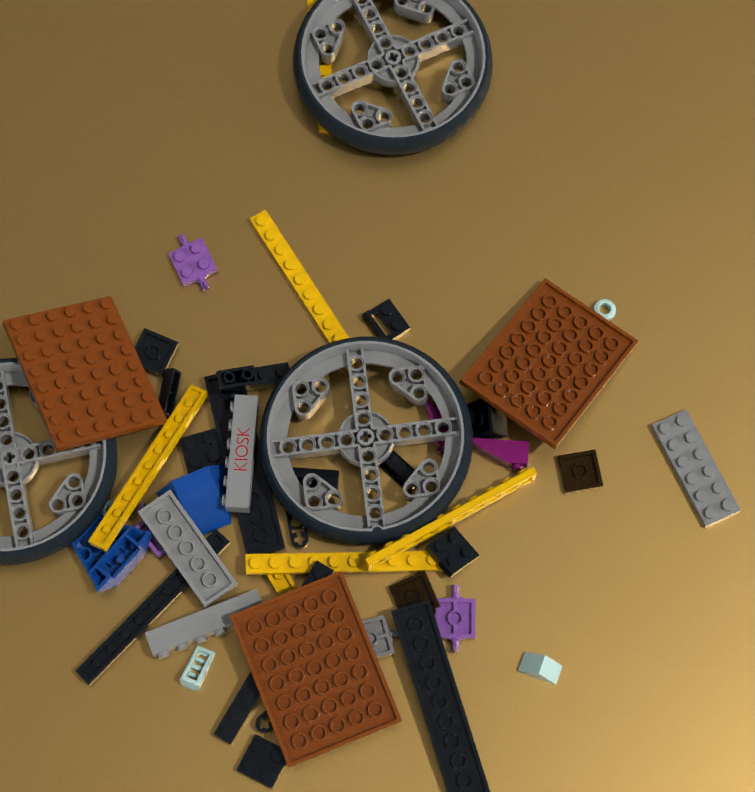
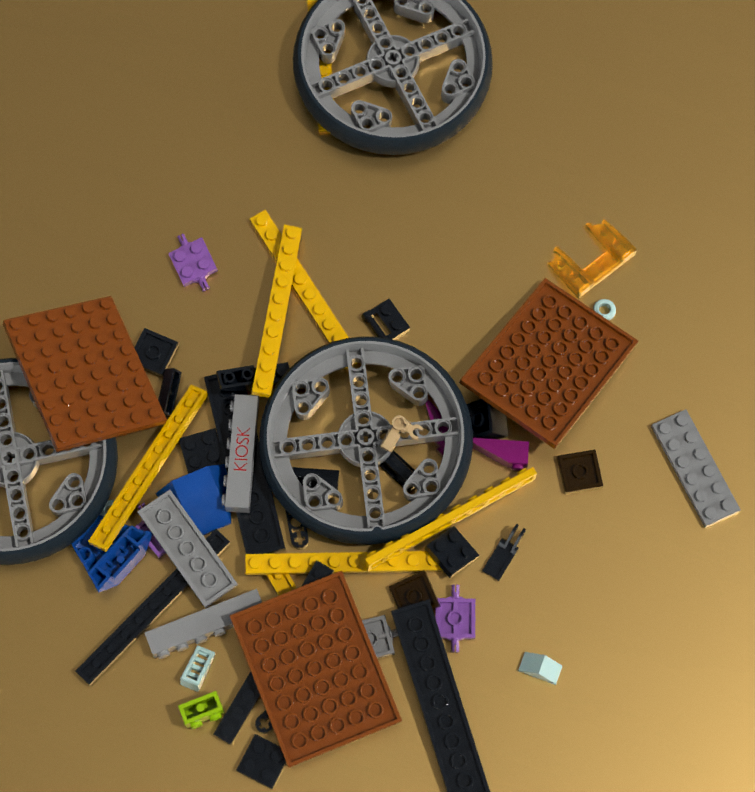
none -> lime brick [178,691,225,729]
none -> yellow plate [251,224,302,398]
none -> tan bar [380,415,423,453]
none -> black arm [482,524,526,581]
none -> clear yellow wedge [548,220,637,299]

